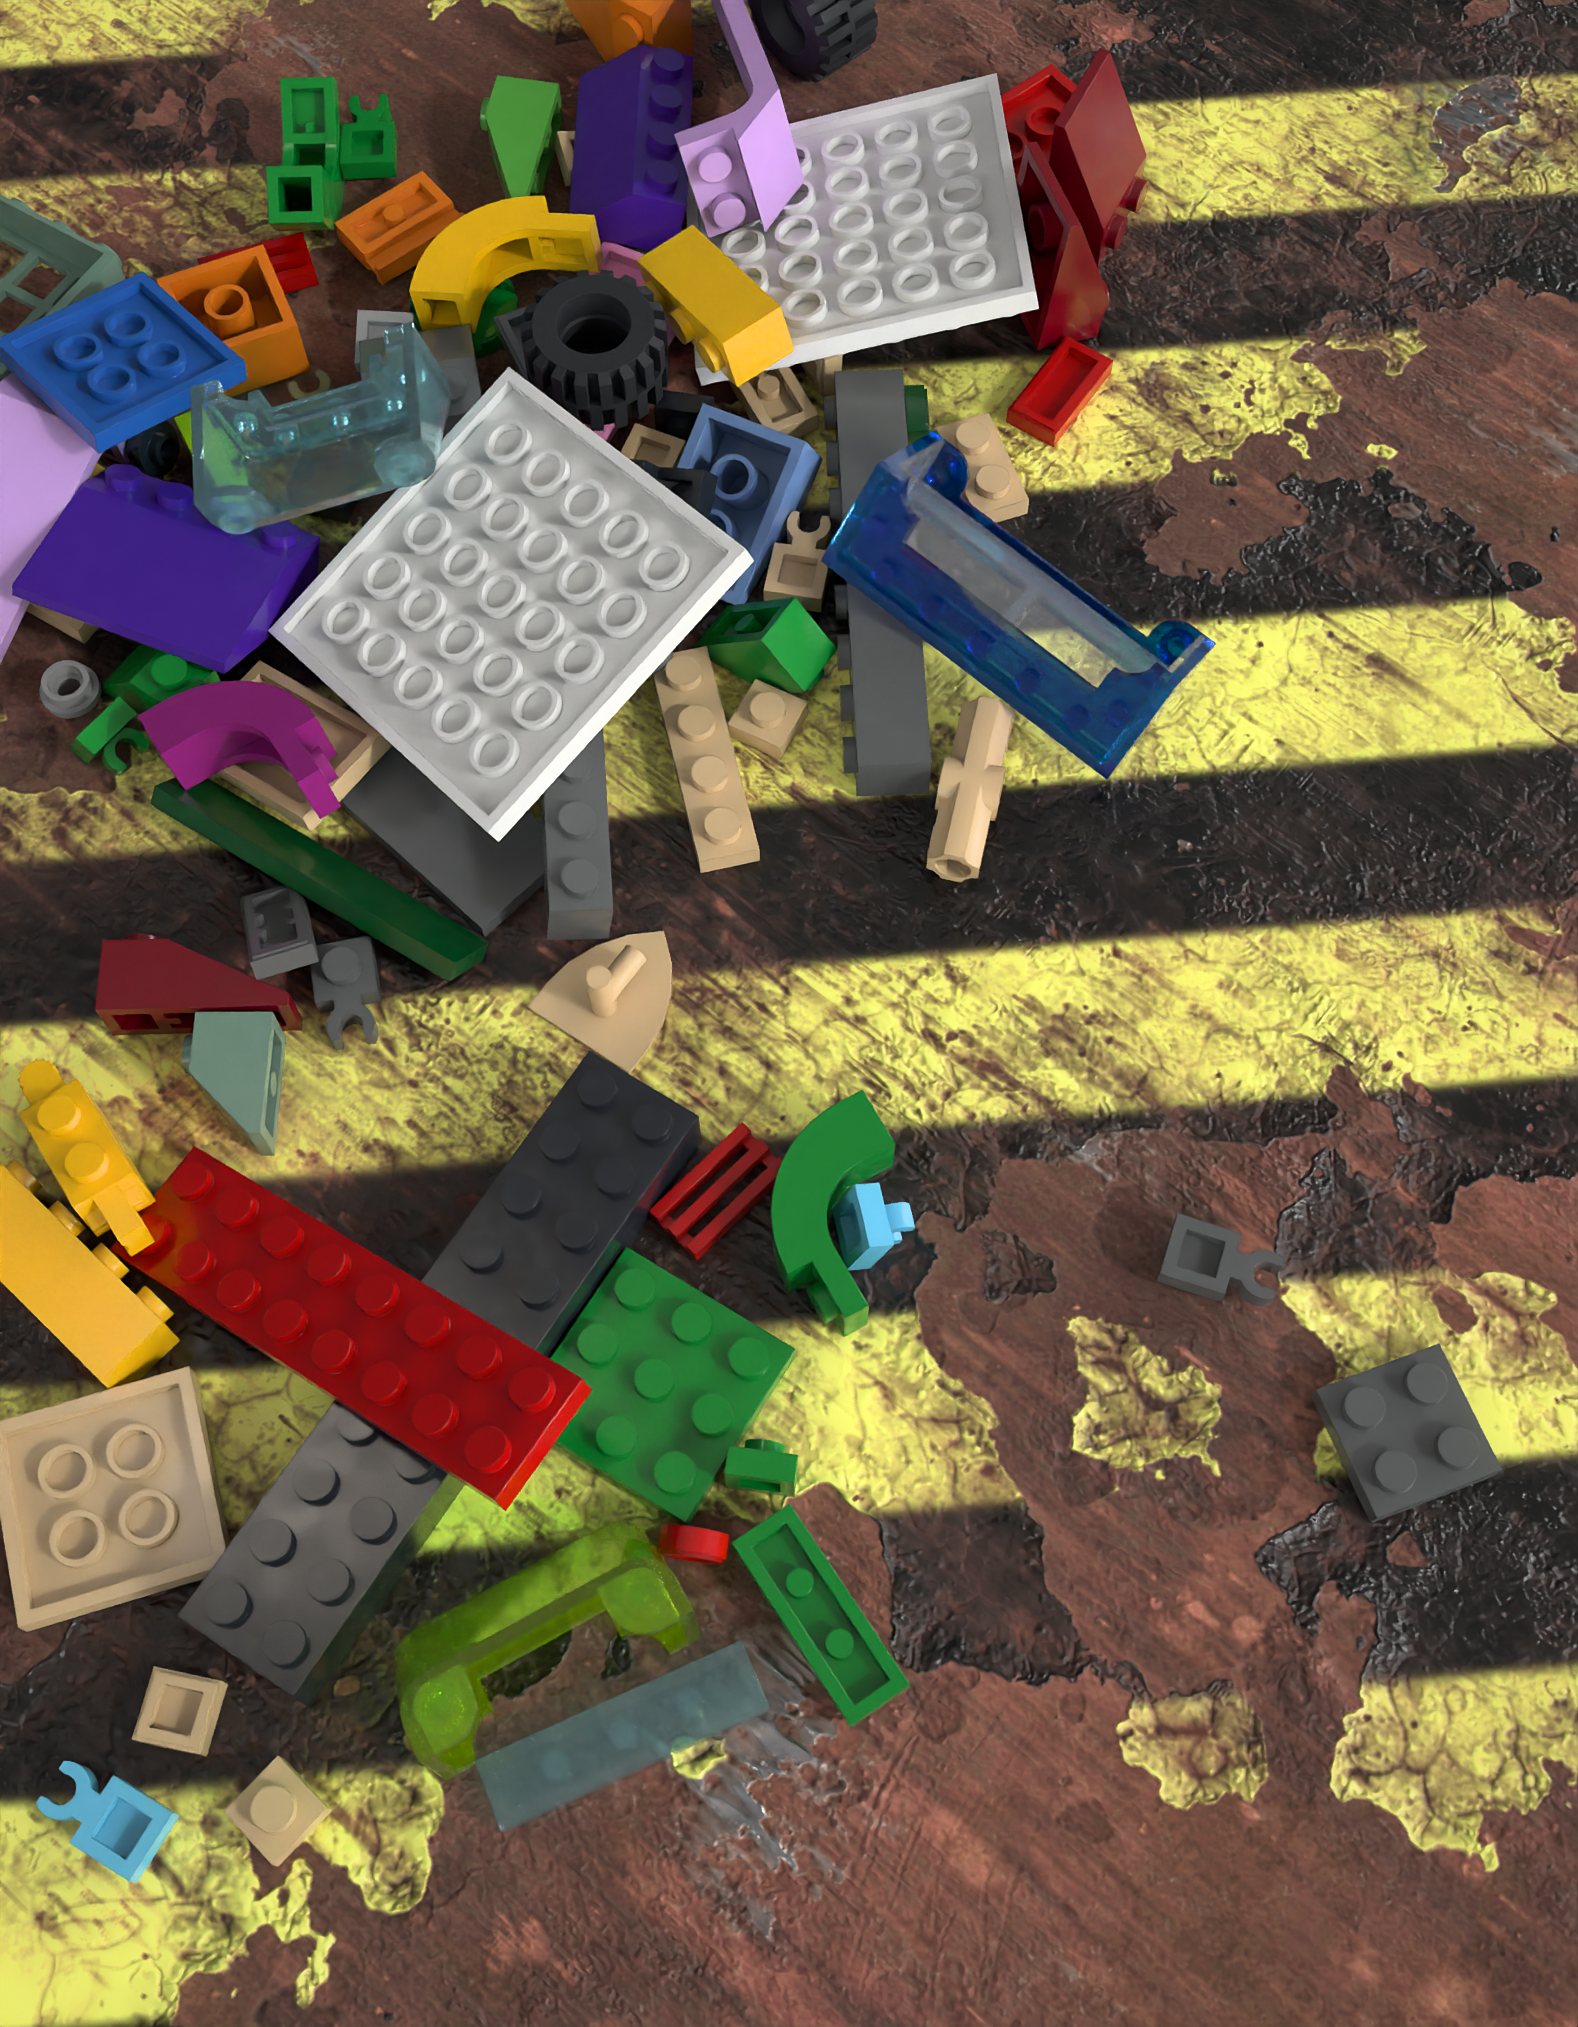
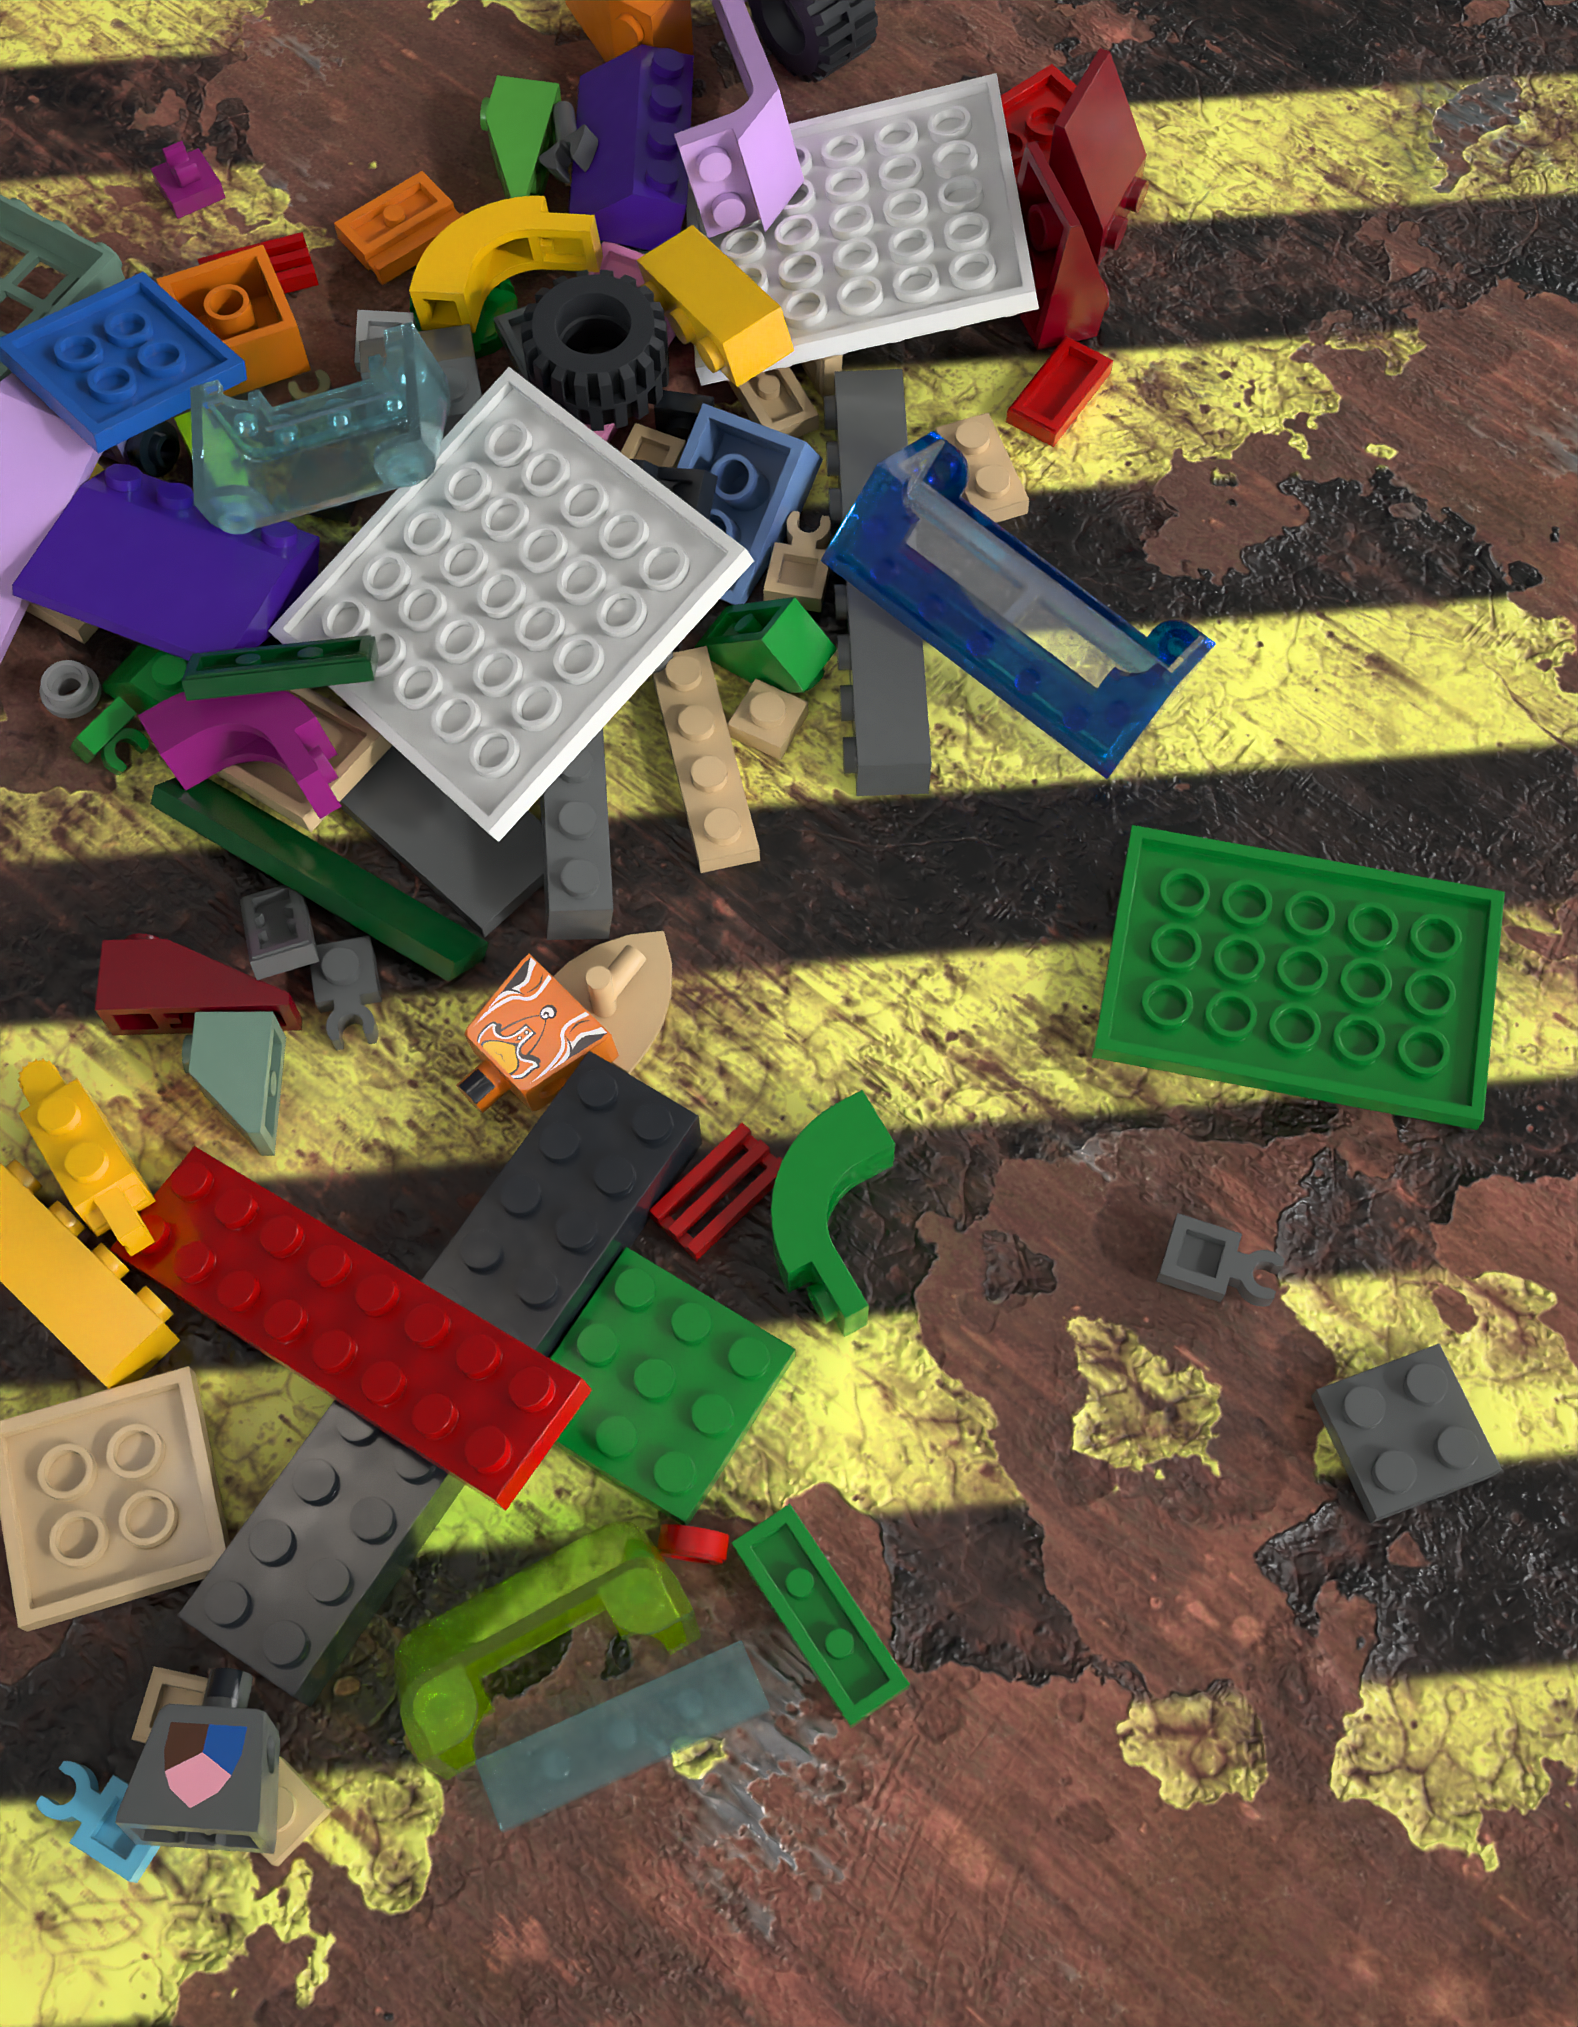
green arch [266,77,344,231] -> none
green plate [340,94,398,180] -> none
green plate [724,1439,798,1497] -> none
medium azure tile [832,1182,915,1271] -> none
dark green tile [904,385,930,467] -> none
tan piece [926,696,1013,882] -> none
none -> dark grey torso [115,1668,280,1854]
none -> magenta tile [151,141,226,219]
none -> dark green tile [182,635,379,701]
none -> orange torso [456,954,619,1114]
none -> dark grey bar [538,101,598,184]
none -> green plate [1092,825,1505,1130]

